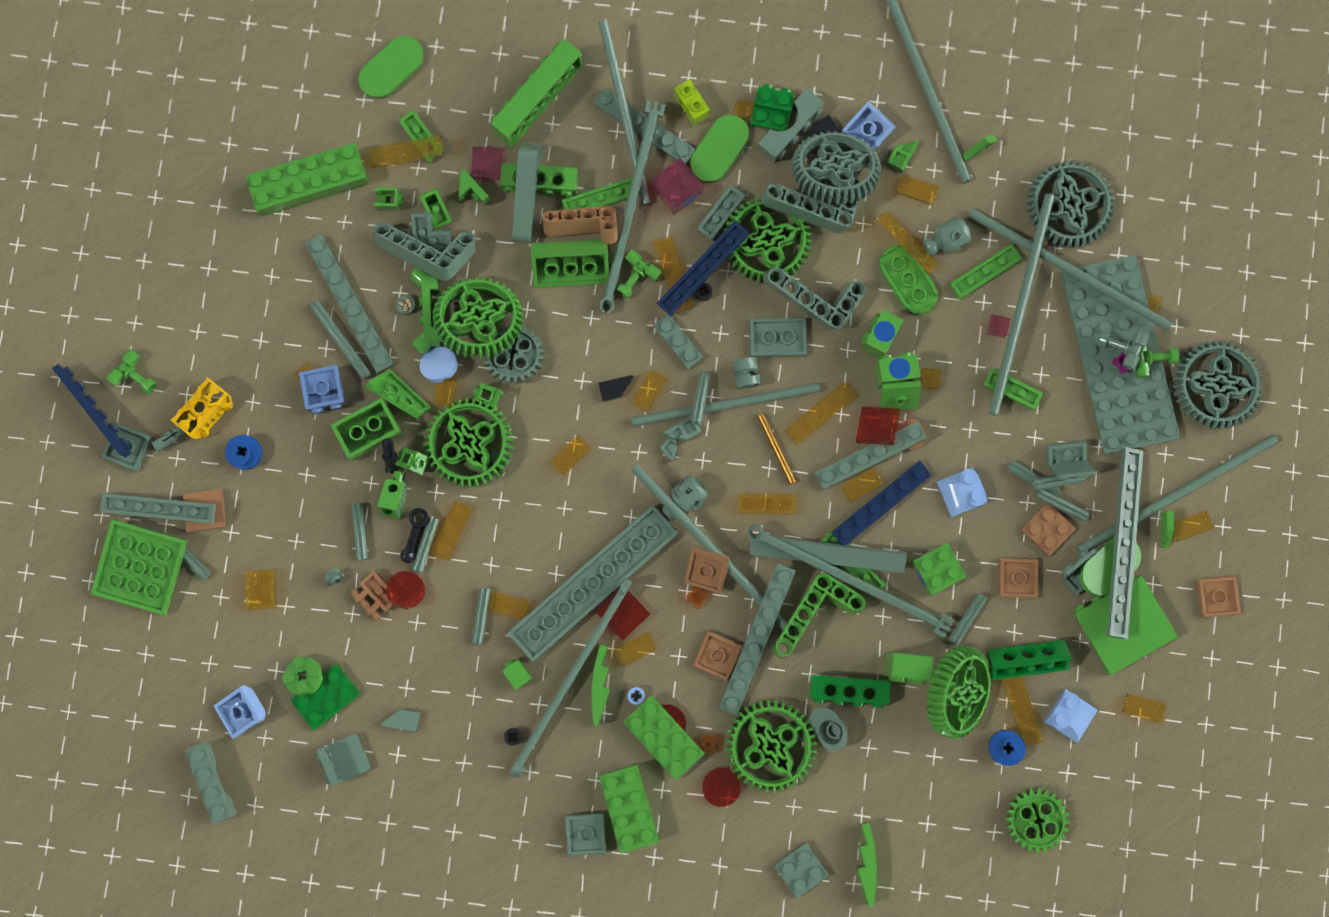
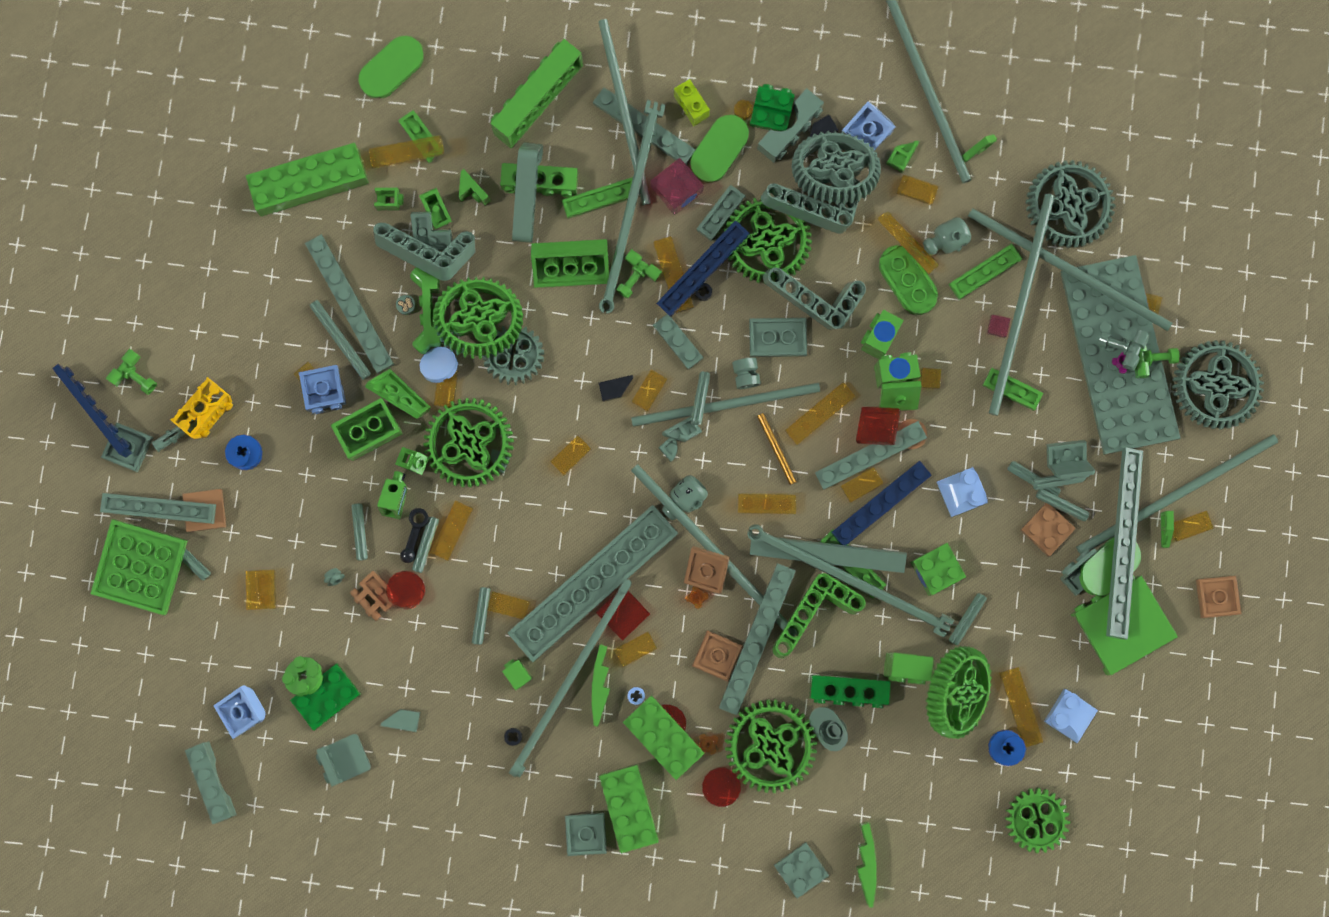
black axle [382,438,398,474] -> none
clear pink piece [471,145,504,182] -> none
bright green window [472,383,504,409] -> none
medium nougat beam [542,206,618,244] -> none
green brick [987,640,1071,681] -> none
medium nougat tile [998,558,1038,598] -> none
clear yellow tile [1122,694,1166,723] -> none

